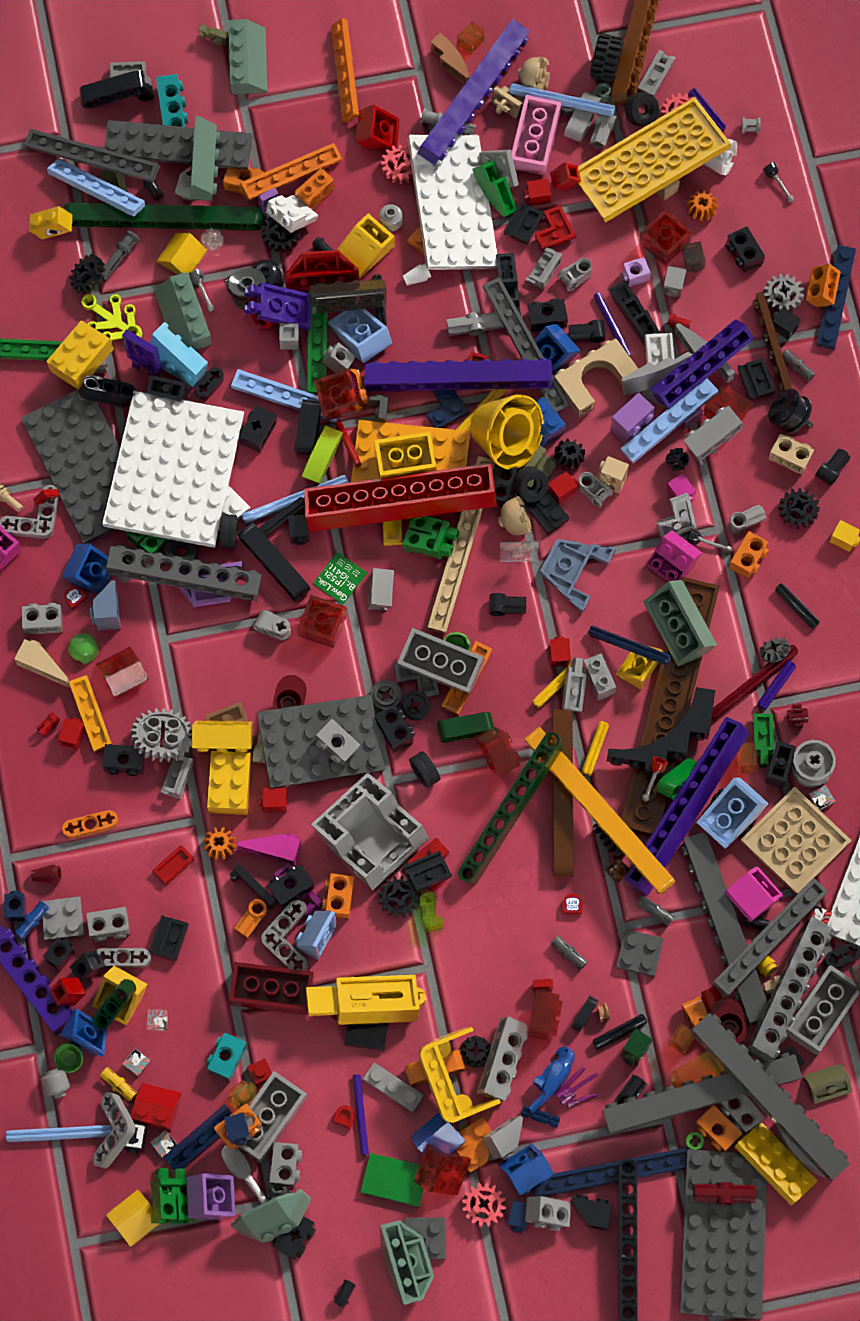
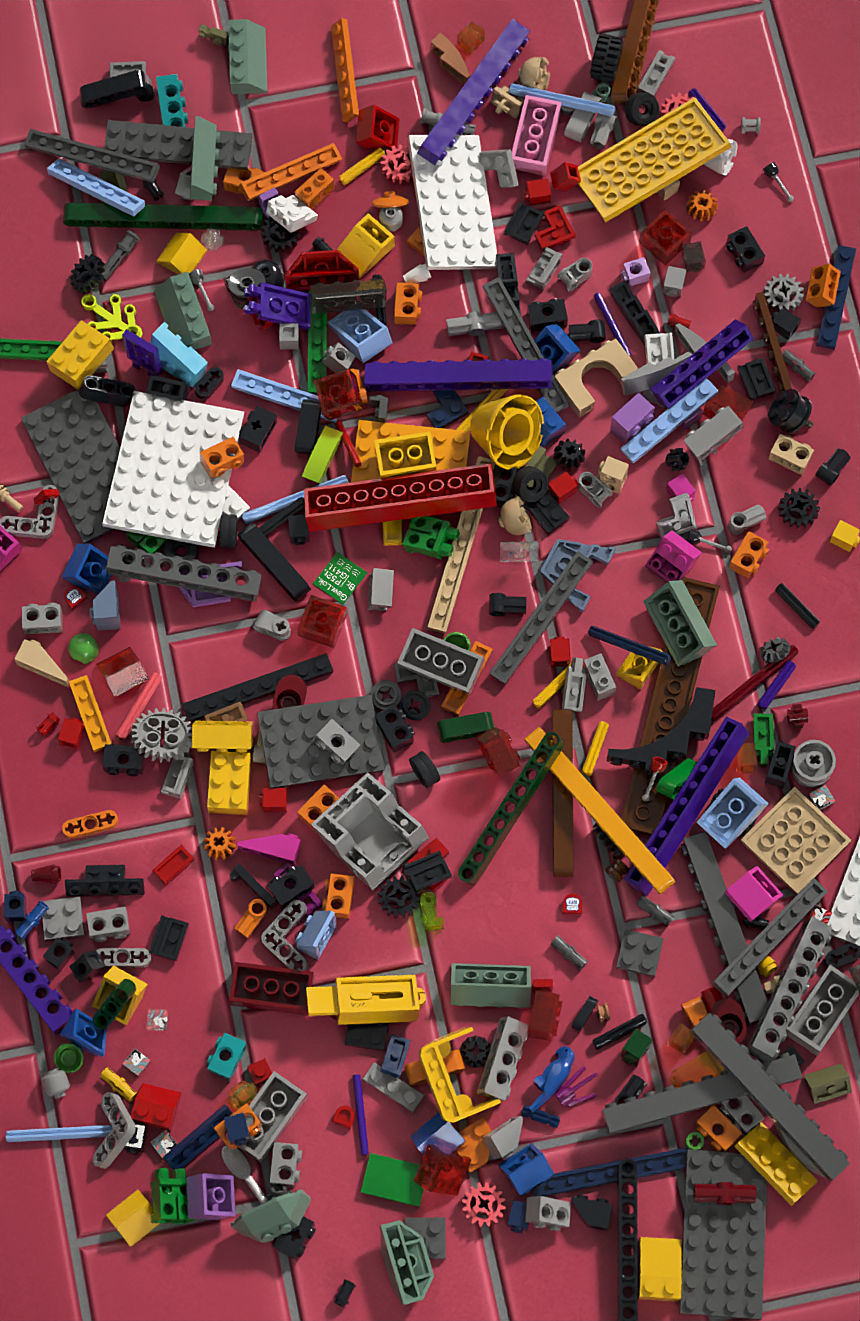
yellow brick [29,206,72,239] -> none
red brick [50,978,86,1006] -> none
green slope [472,160,517,217] -> none
none -> black bracket [65,865,145,896]
none -> coral axle [116,672,162,740]
none -> black plate [182,653,333,722]
none -> orange brick [200,437,244,479]
none -> orange brick [297,785,339,832]
none -> yellow axle [339,148,385,185]
none -> orange dish [372,191,408,208]
none -> dark blue plate [380,1034,411,1078]
none -> orange brick [394,283,422,325]
none -> sand green slope [450,963,531,1008]
none -> dark grey plate [489,551,593,685]
none -> yellow slope [638,1237,682,1301]

